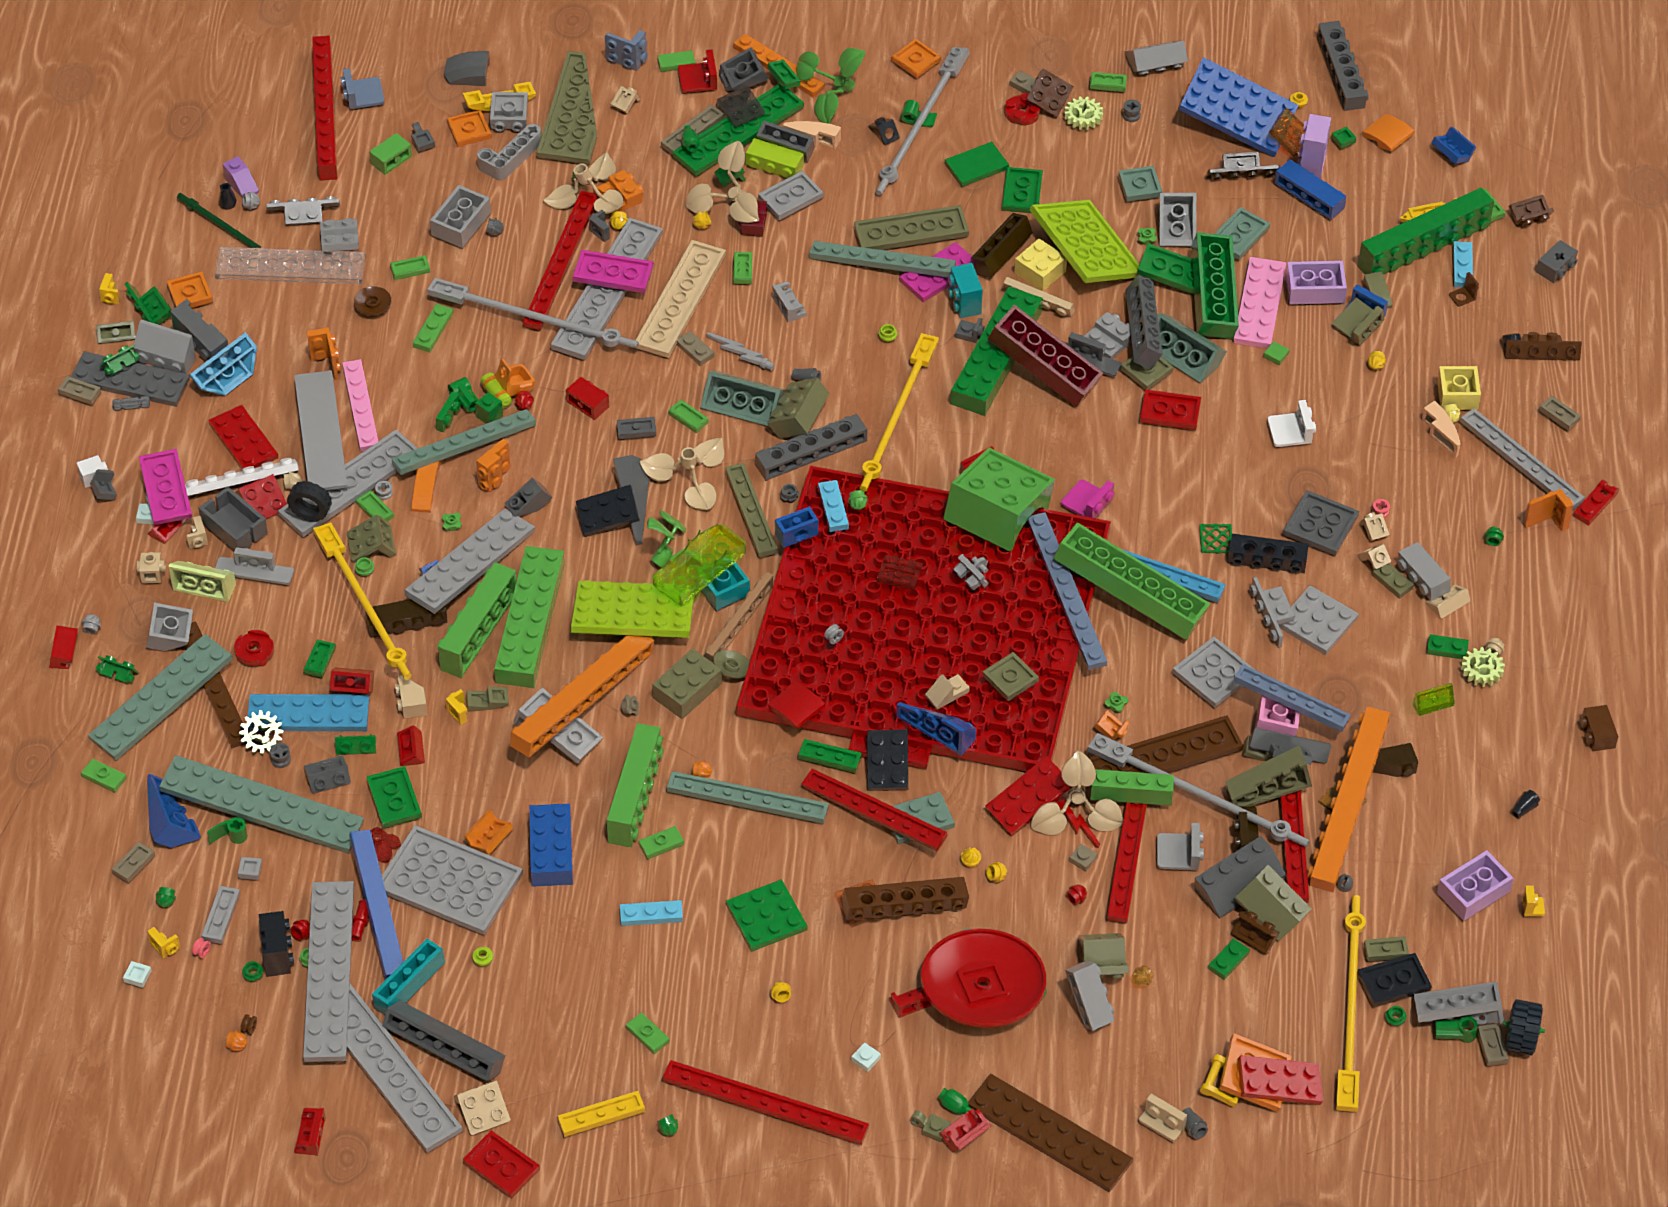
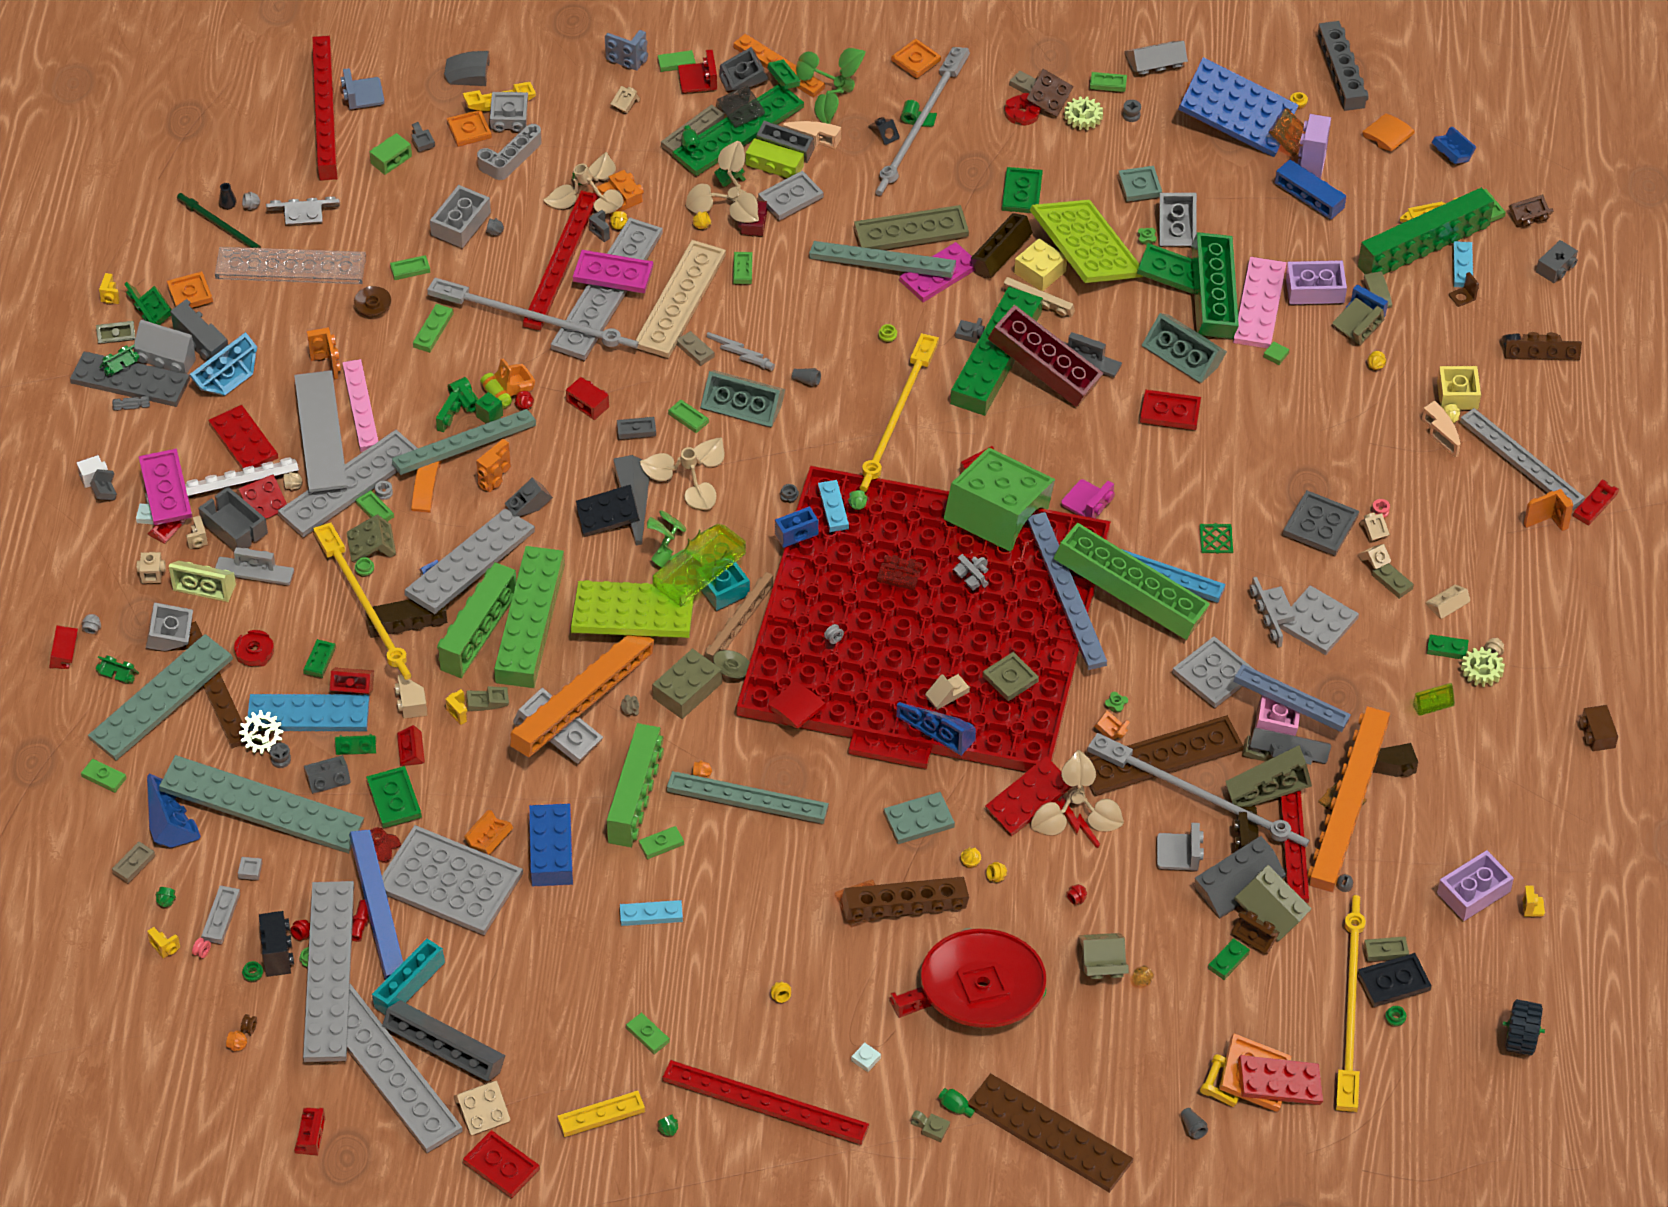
dark tan plate [58,376,101,405] -> none
light aqua plate [123,961,152,988] -> none
green panel [207,817,248,845] -> none
medium lavender slope [223,156,259,198] -> none
black tyre [287,481,332,522] -> none
light grey plate [320,218,359,252] -> none
bright green plate [442,513,462,531] -> none
lime plate [472,947,493,967] -> none
olive wing [537,51,597,165] -> none
olive plate [725,463,778,558] -> none
green plate [726,879,808,952] -> none
dark grey brick [755,414,867,481] -> none
olive brick [767,378,830,439] -> none
light grey hinge [772,282,807,322] -> none
green plate [798,739,862,773] -> none
red plate [801,768,948,851] -> none
black plate [867,729,909,791] -> none
red hinge [939,1109,991,1153] -> none
green tile [945,141,1009,187] -> none
teal brick [947,263,983,318] -> none
light grey brick [1065,961,1115,1031] -> none
dark tan plate [1069,844,1098,872] -> none
light grey plate [1084,312,1132,359] -> none
bright green brick [1091,769,1174,805] -> none
red plate [1107,802,1147,923] -> none
olive plate [1120,356,1174,390] -> none
dark grey brick [1126,275,1163,369] -> none
tan bracket [1139,1094,1187,1142] -> none
bracket [1206,152,1280,180] -> none
sand green plate [1214,207,1270,260] -> none
black brick [1228,534,1309,574] -> none
white bracket [1267,400,1316,447] -> none
green plate [1331,126,1357,149] -> none
light grey brick [1397,542,1451,601] -> none
light grey plate [1414,981,1504,1024] -> none
green piece [1435,1016,1478,1043] -> none
dark tan plate [1477,1024,1509,1066] -> none
green plate [1484,526,1504,546] -> none
black cone [1511,790,1540,819] -> none
dark tan plate [1539,396,1581,431] -> none

